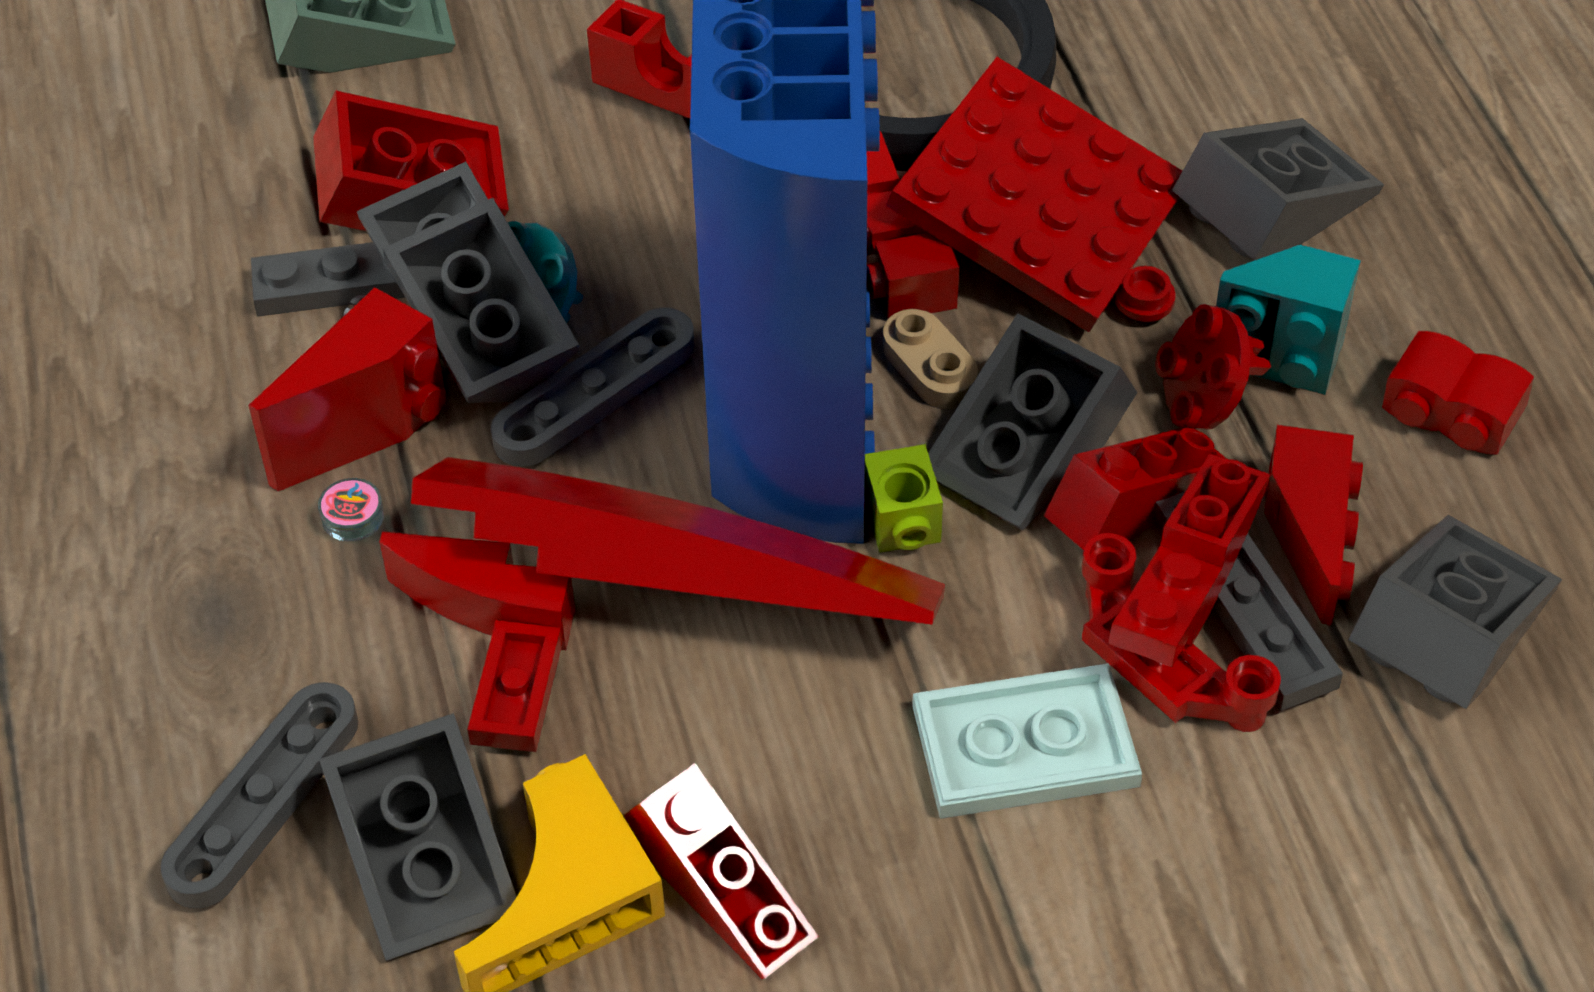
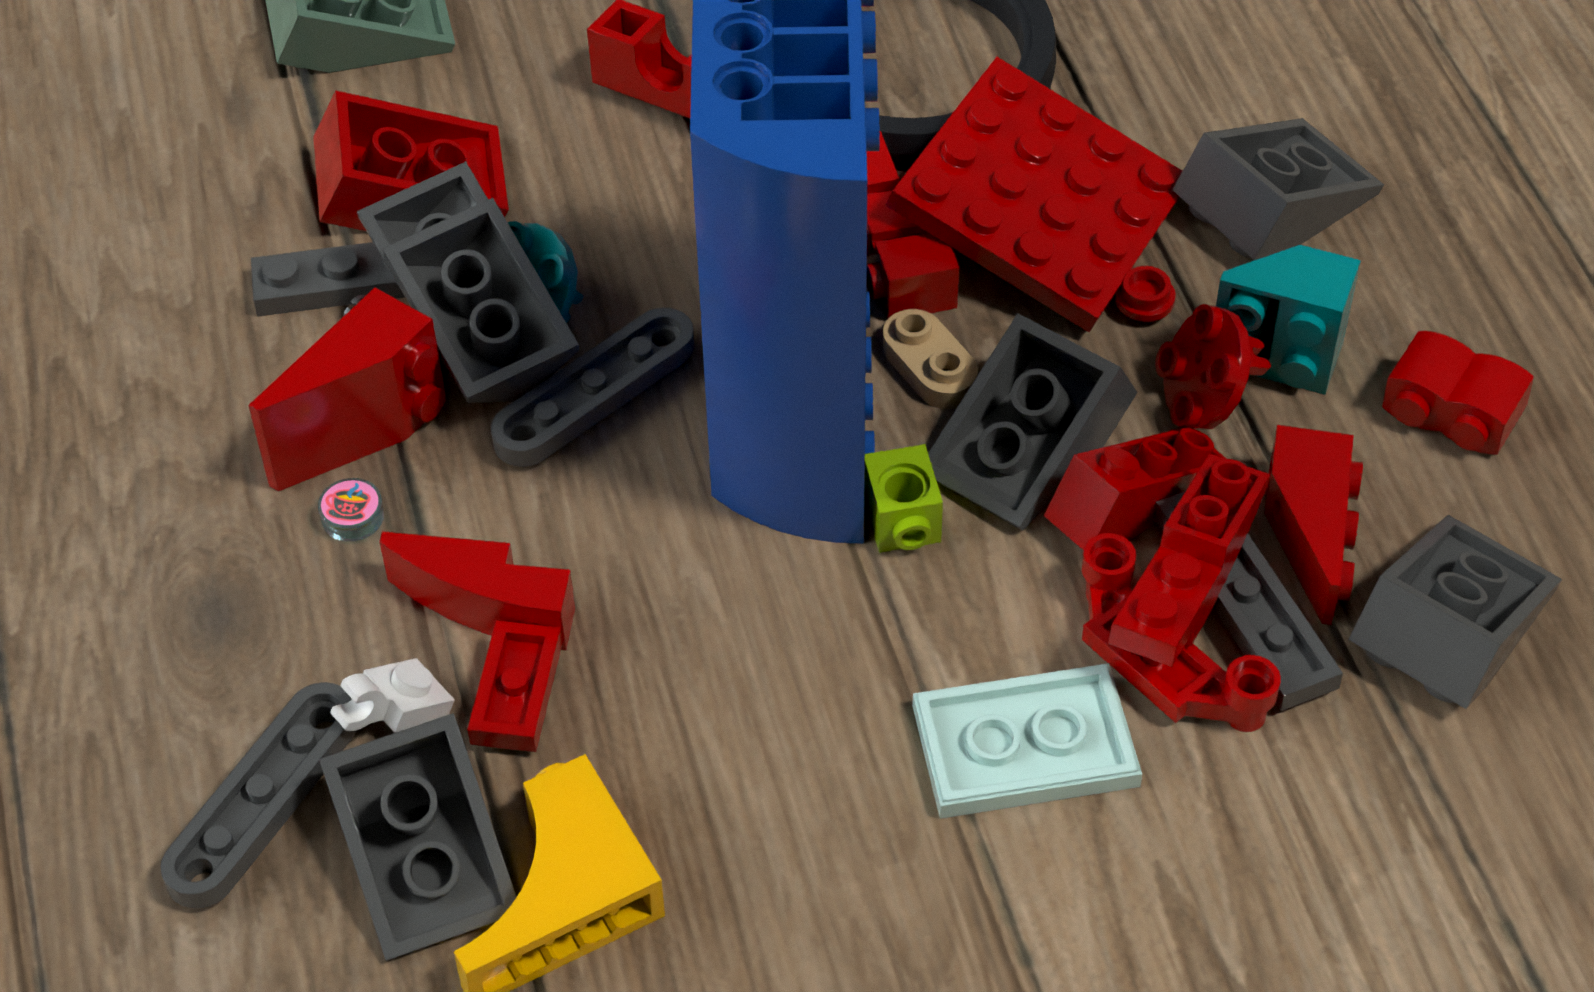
red slope [411,457,945,625] -> none
red slope [623,763,819,980] -> none
none -> white plate [330,658,455,733]

